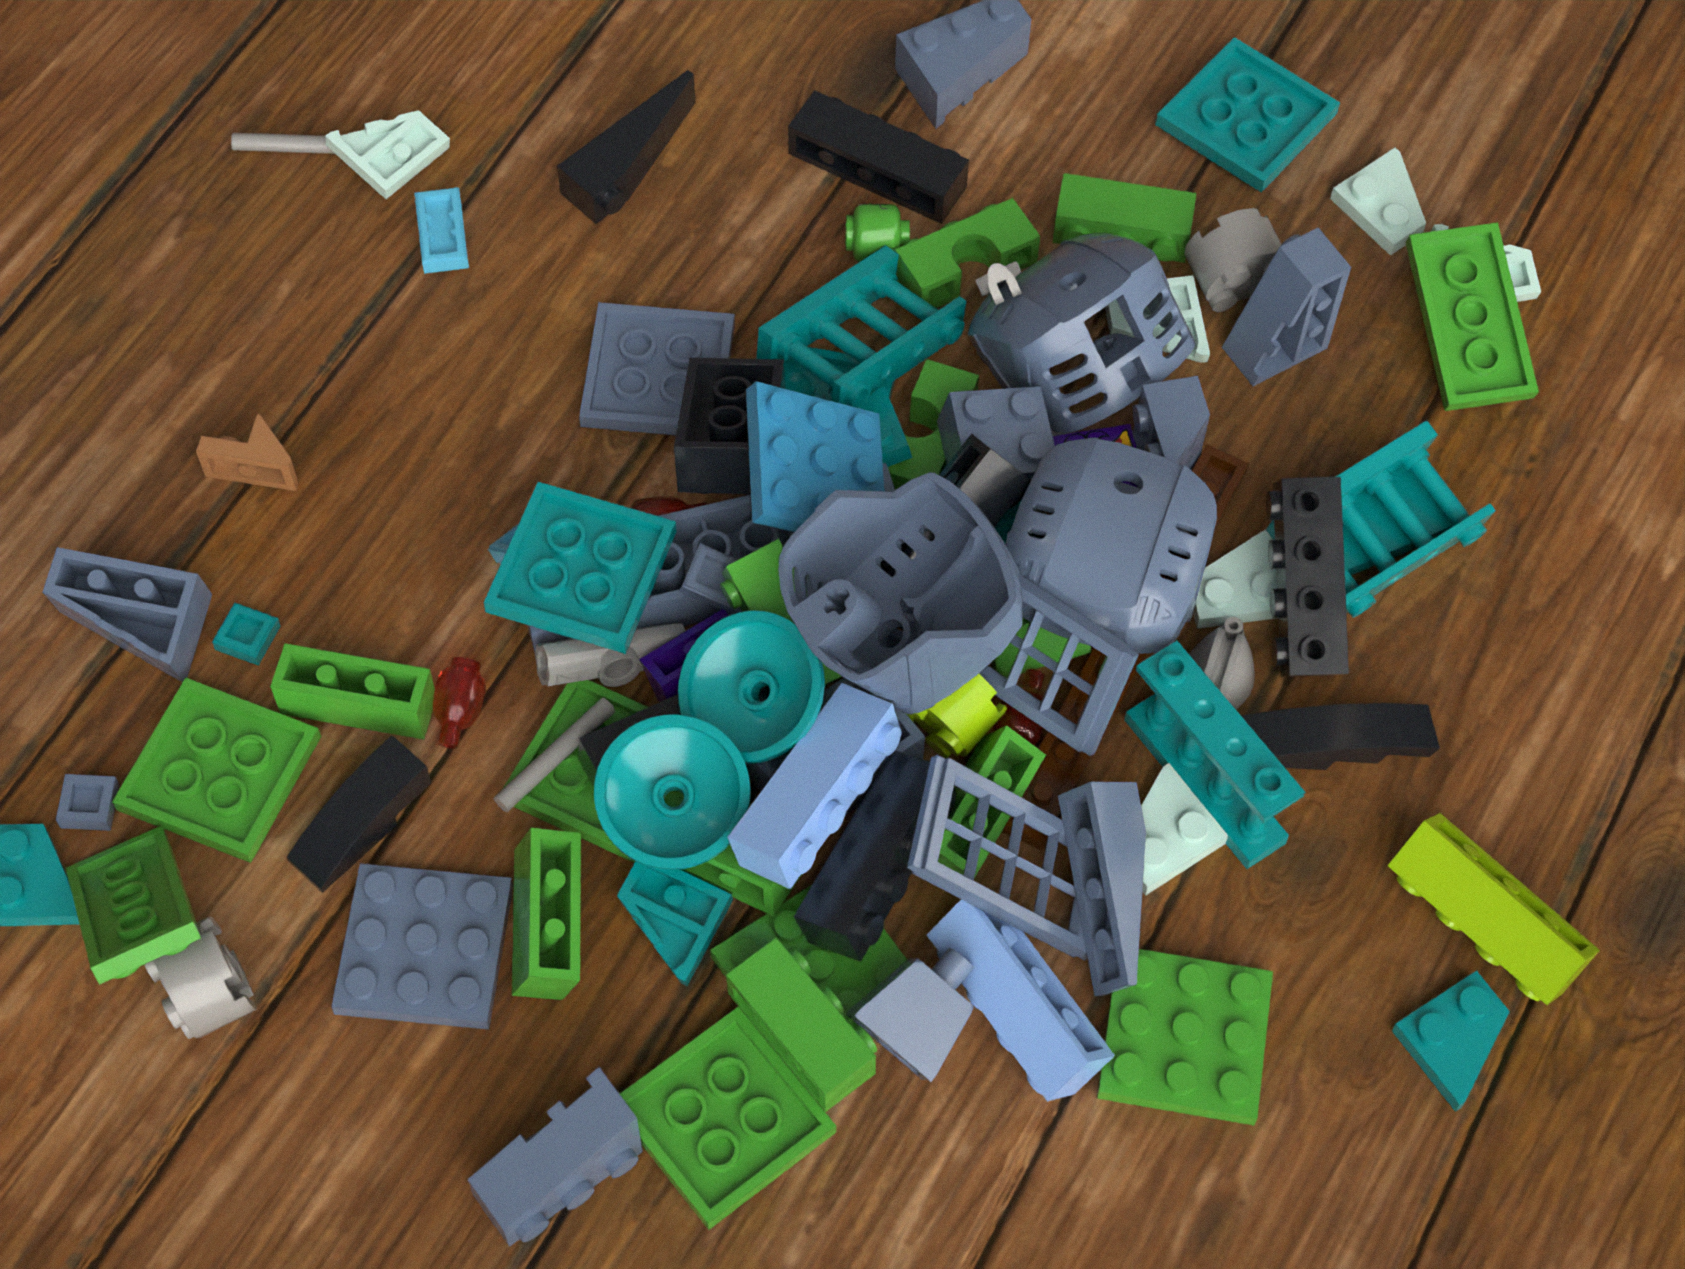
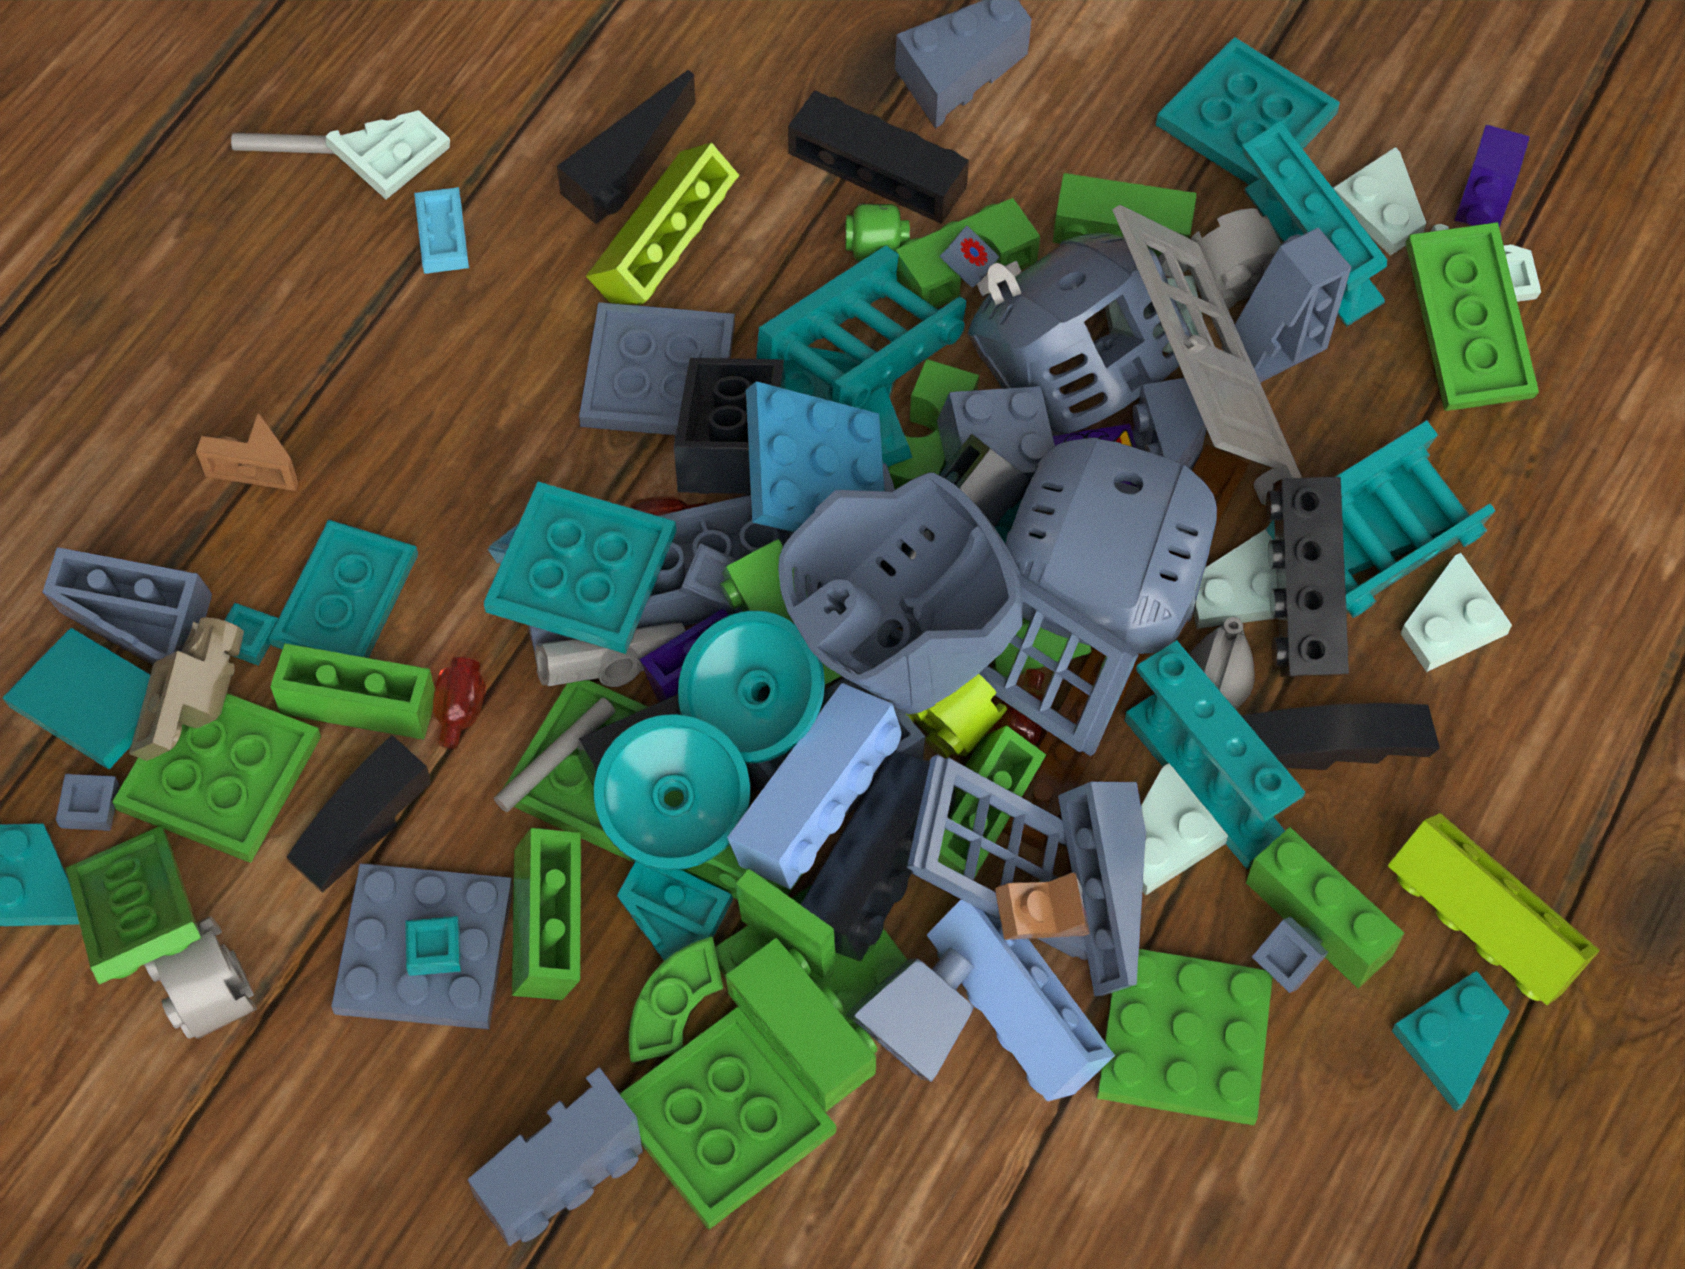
none -> teal tile [2,628,151,769]
none -> dark tan plate [129,617,244,761]
none -> teal tile [269,519,419,658]
none -> teal tile [405,916,461,976]
none -> lime brick [586,143,739,306]
none -> bright green tile [629,937,723,1063]
none -> bright green tile [735,868,836,979]
none -> sand blue tile [940,226,999,288]
none -> medium nougat slope [995,873,1090,940]
none -> light grey door [1112,205,1302,505]
none -> teal fence [1242,121,1387,327]
none -> bright green brick [1246,827,1404,988]
none -> sand blue tile [1252,917,1329,993]
none -> light aqua wing [1401,553,1512,672]
none -> dark purple brick [1455,124,1530,227]

